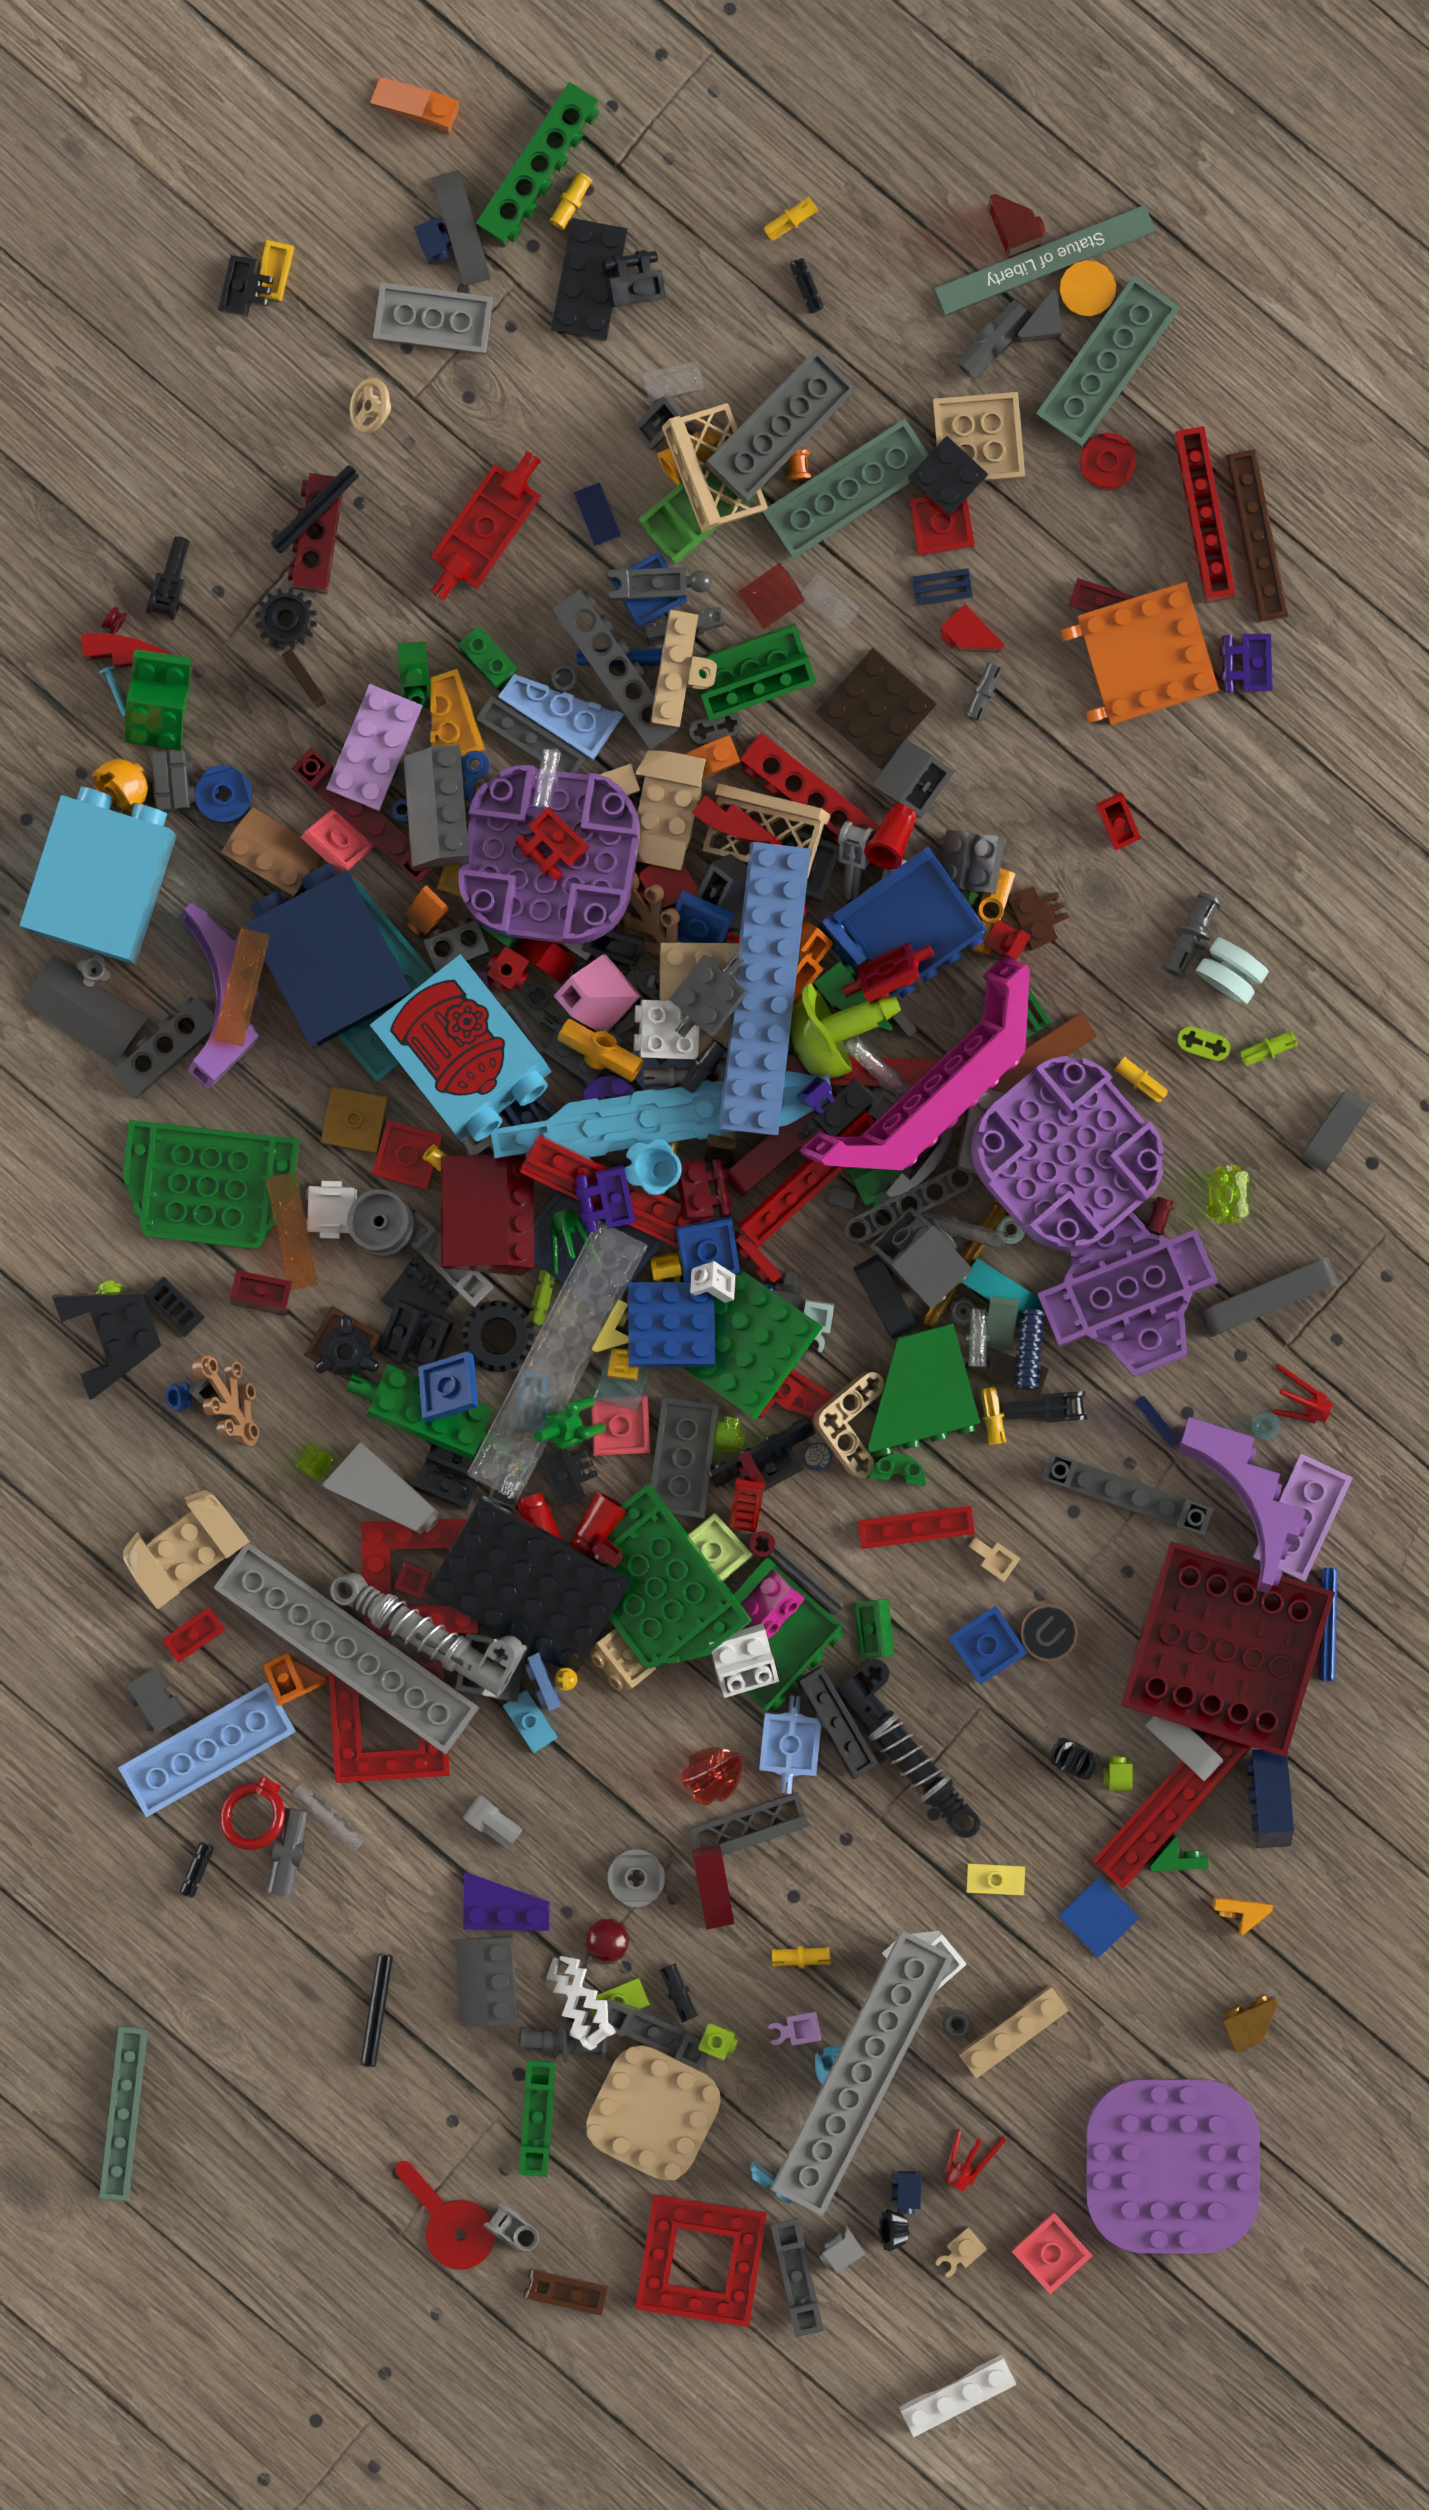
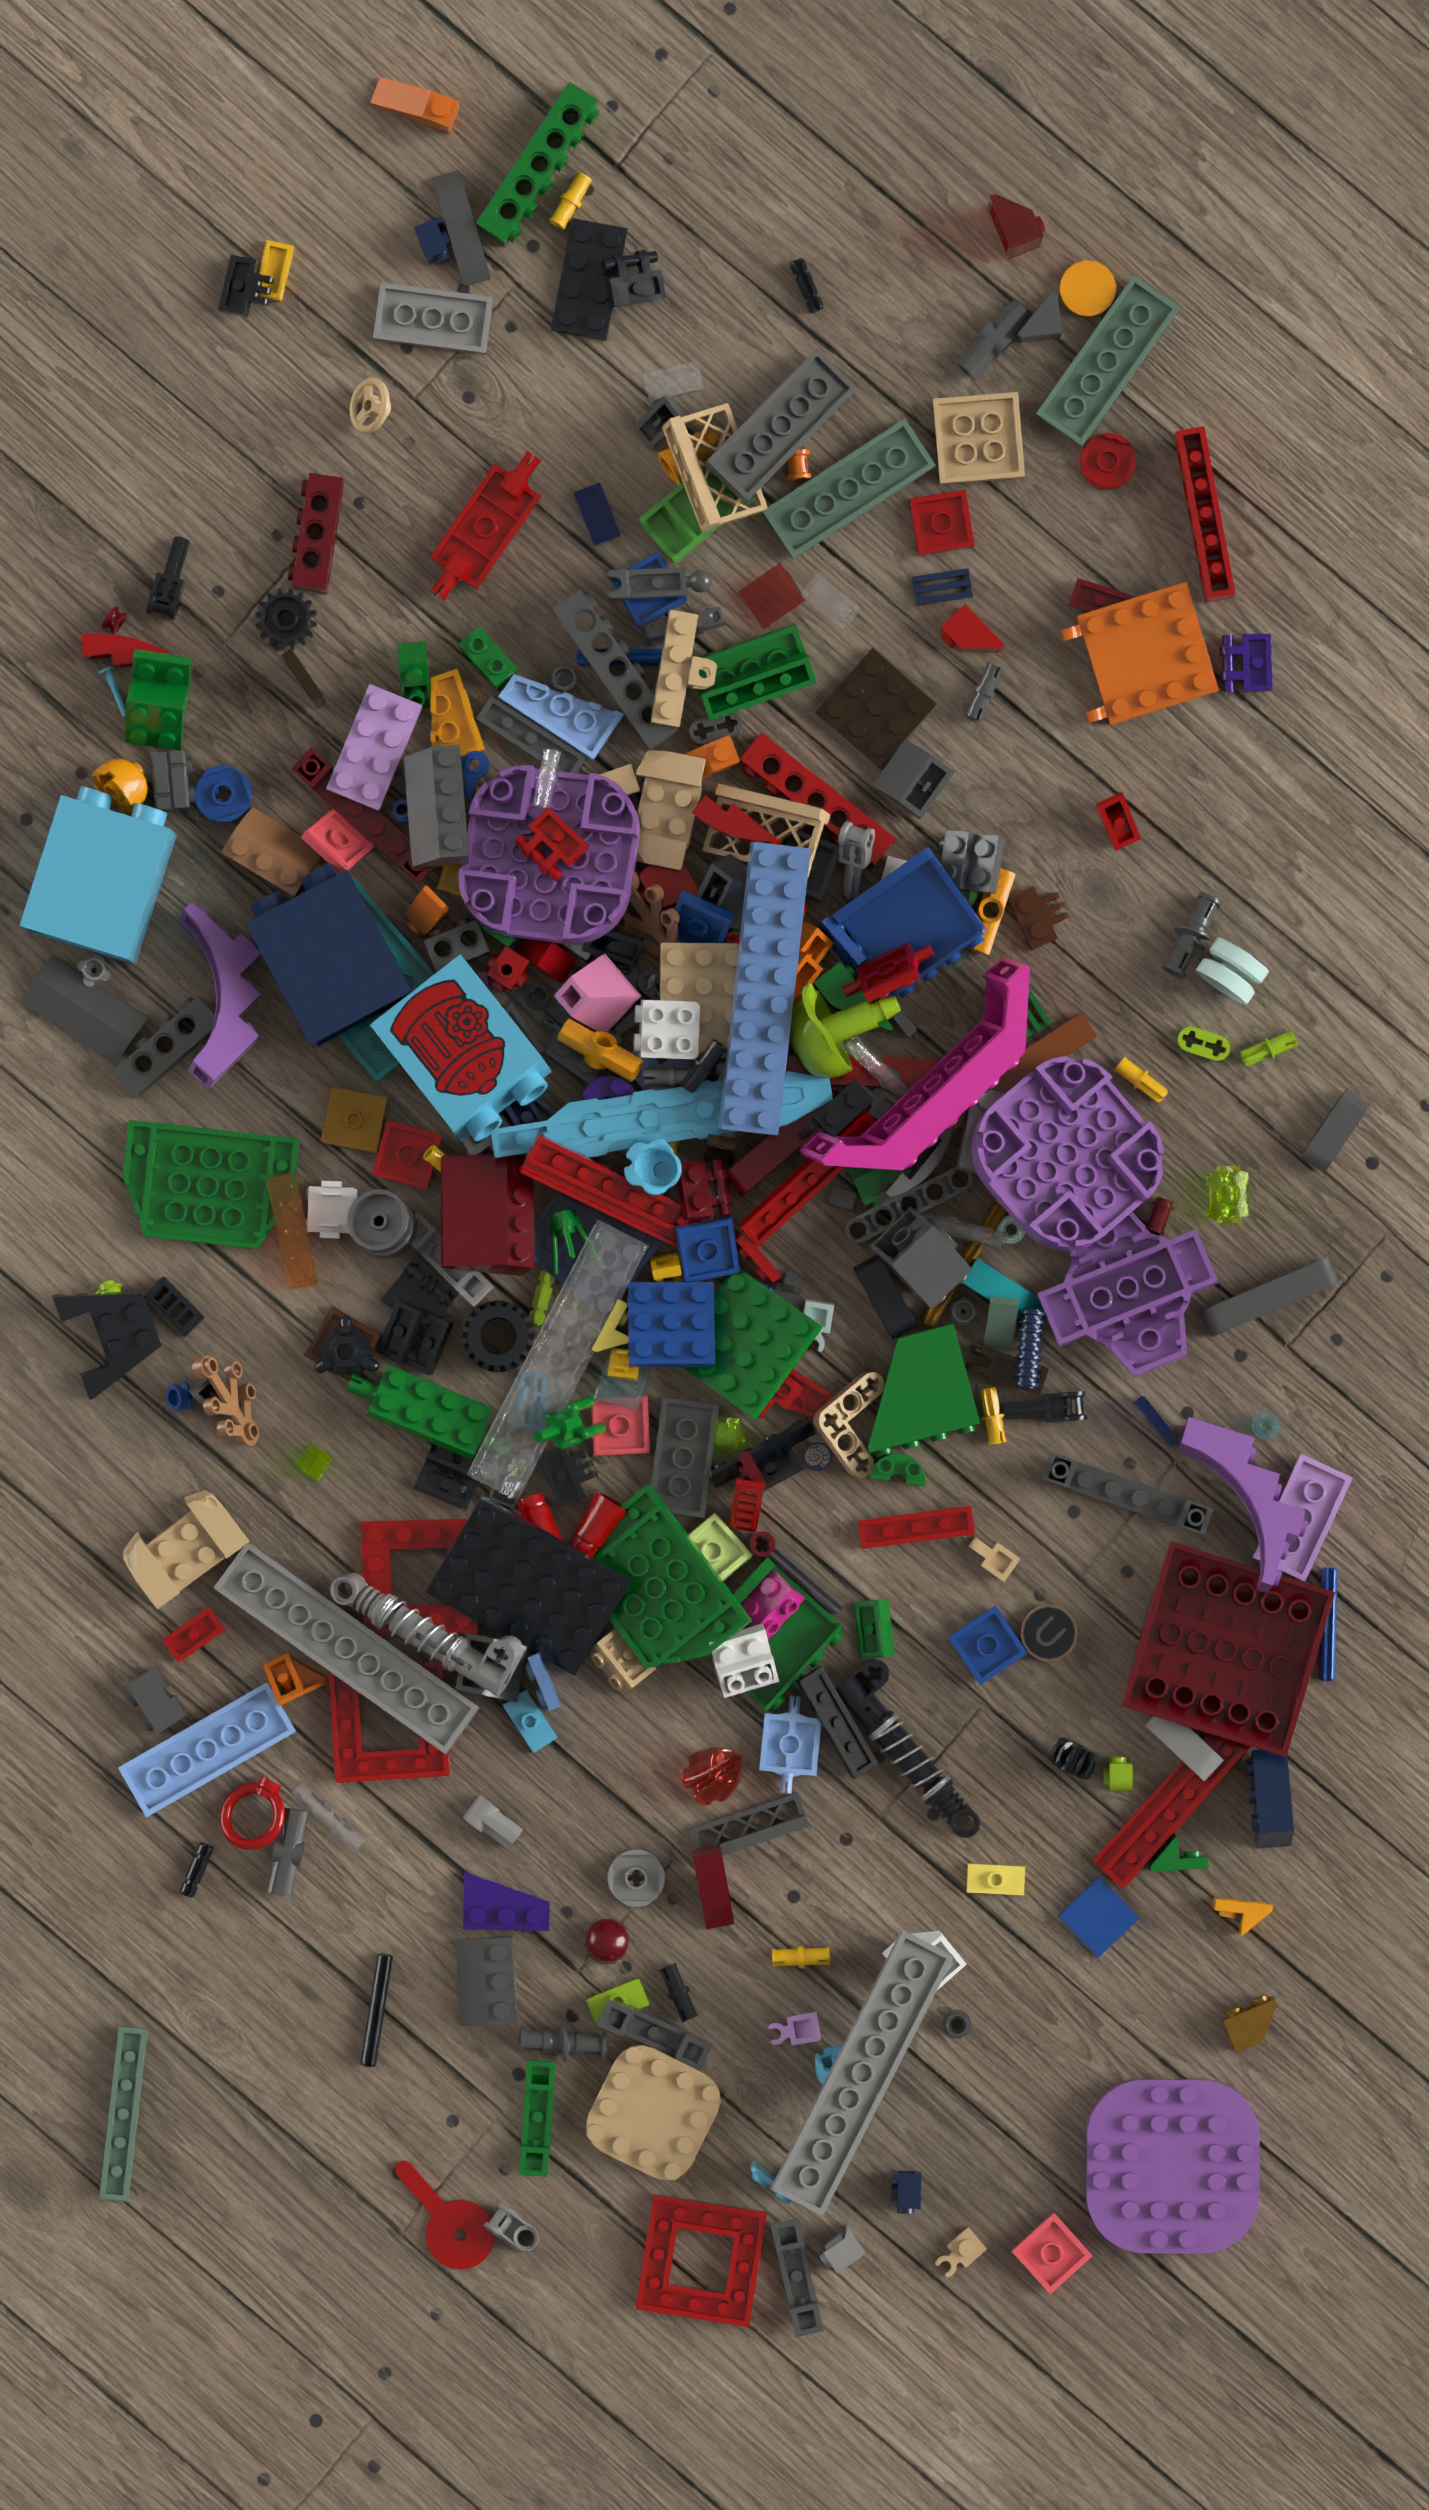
clear orange tile [214,928,270,1047] -> none
dark red panel [230,1270,292,1316] -> none
black axle [271,465,359,554] -> none
light grey slope [322,1442,440,1534] -> none
dark red plate [394,1561,432,1599] -> none
blue plate [418,1351,478,1422] -> none
reddish brown plate [523,2268,608,2316] -> none
white piece [546,1956,616,2050] -> none
yellow axle [555,1668,577,1691] -> none
dark purple plate [575,1165,636,1232] -> none
dark red plate [592,1534,623,1568] -> none
dark grey plate [669,954,749,1038] -> none
white bracket [690,1261,735,1303] -> none
lime bracket [699,2023,738,2060] -> none
yellow axle [764,196,819,241] -> none
dark purple tile [796,1077,835,1114] -> none
red plant [864,804,917,870] -> none
black piece [879,2209,909,2251] -> none
white arch [900,2354,1016,2437] -> none
black plate [908,436,988,517] -> none
sand green tile [934,205,1156,316] -> none
red plant [944,2129,1006,2191] -> none
tan arch [958,1985,1069,2079] -> none
clear pin [967,1309,990,1367] -> none
red slope [984,920,1031,960] -> none
reddish brown tile [1227,449,1288,622] -> none
red plant [1272,1364,1333,1424] -> none

